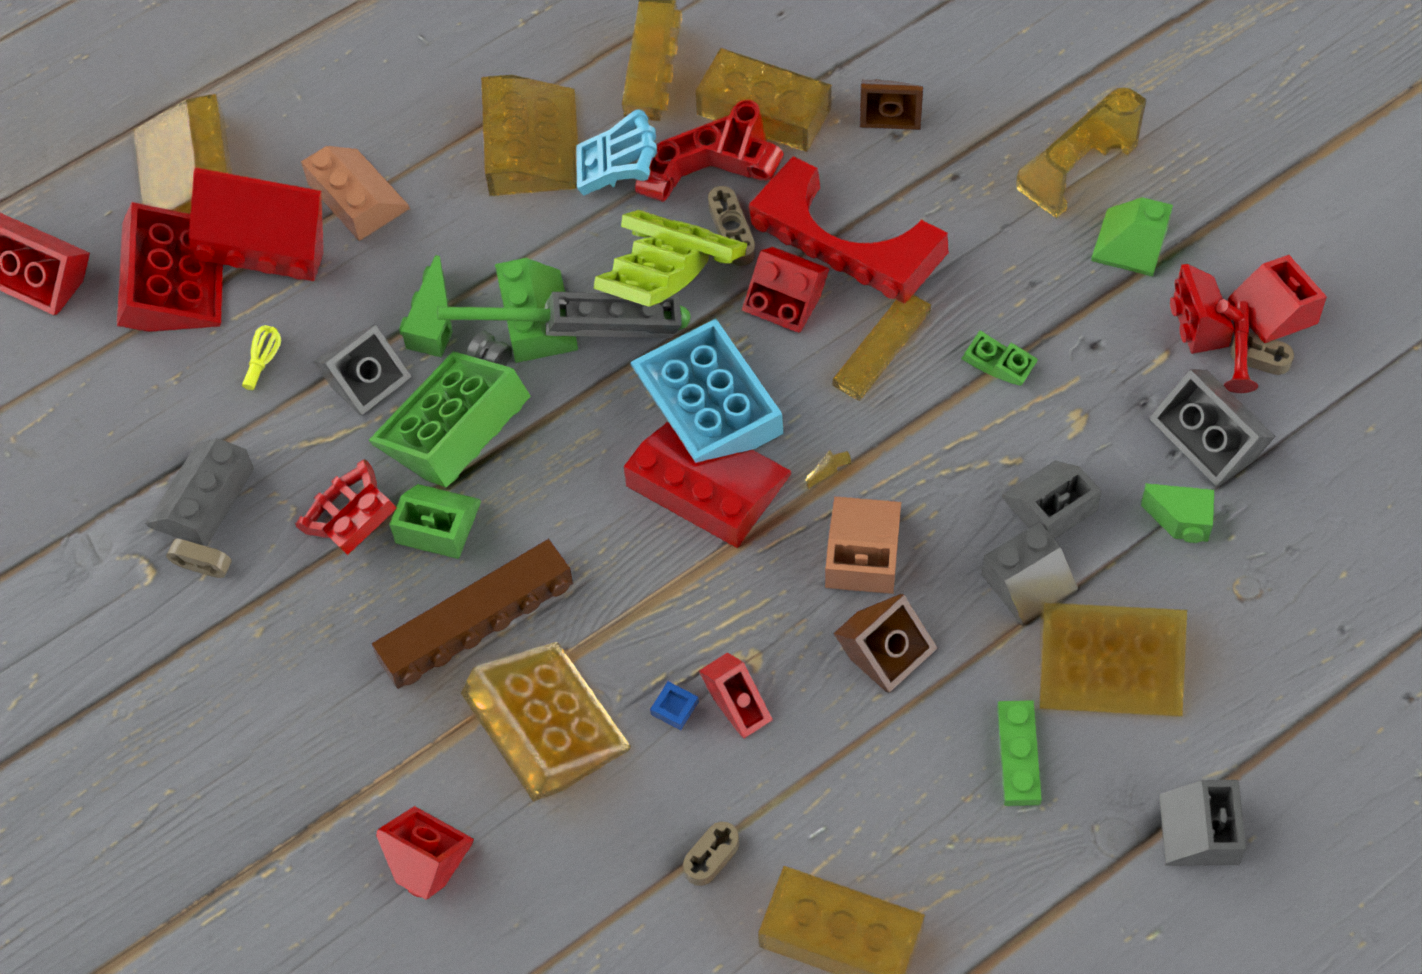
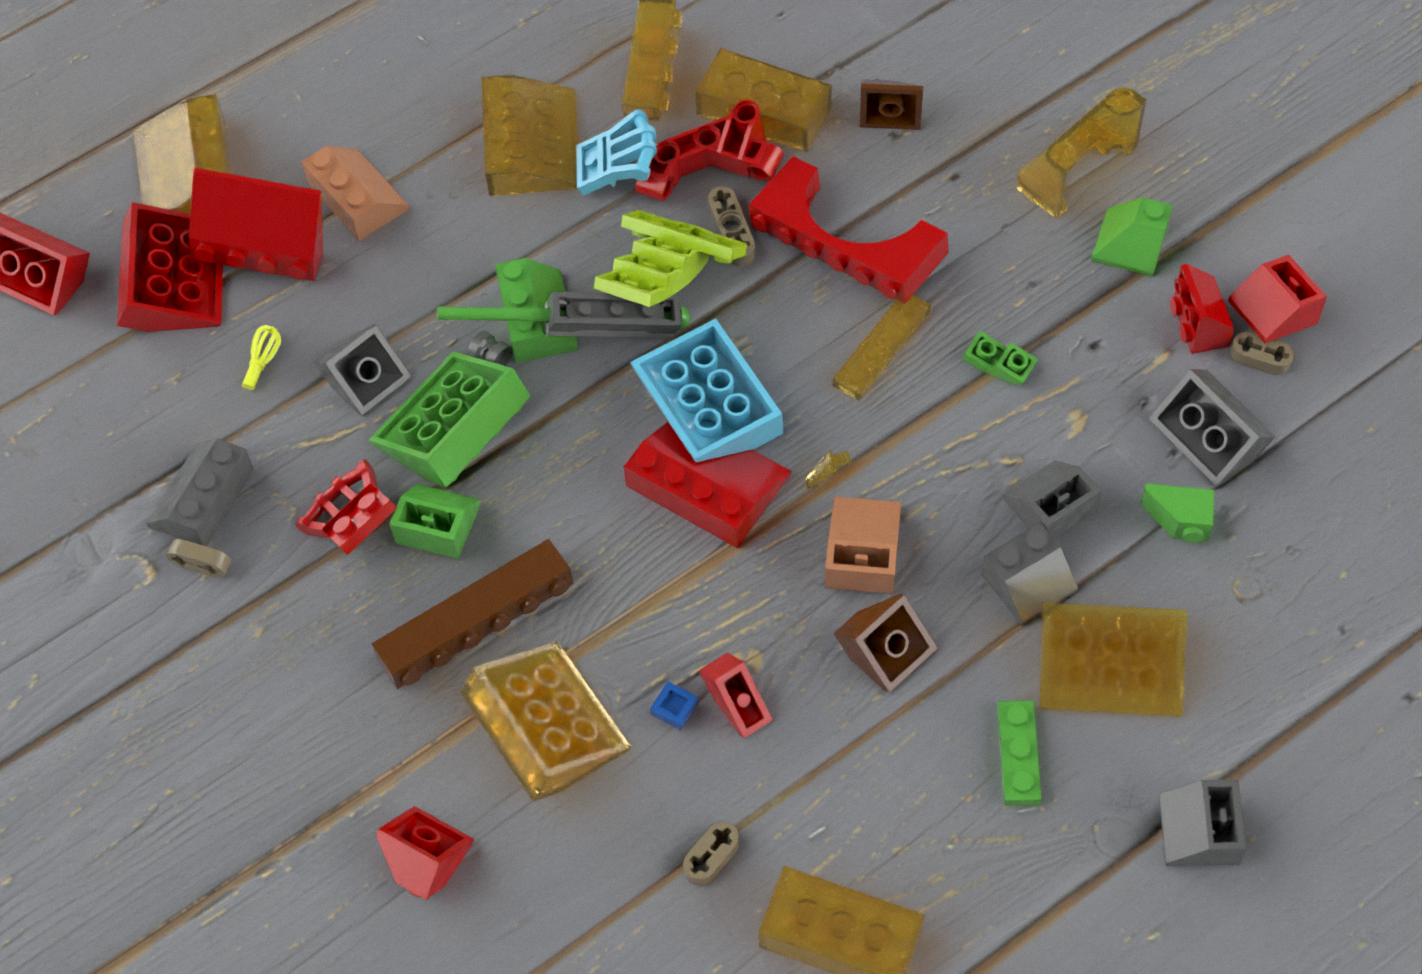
bright green slope [400,255,453,358] -> none
red slope [742,246,830,333] -> none
red piece [1216,299,1258,393] -> none

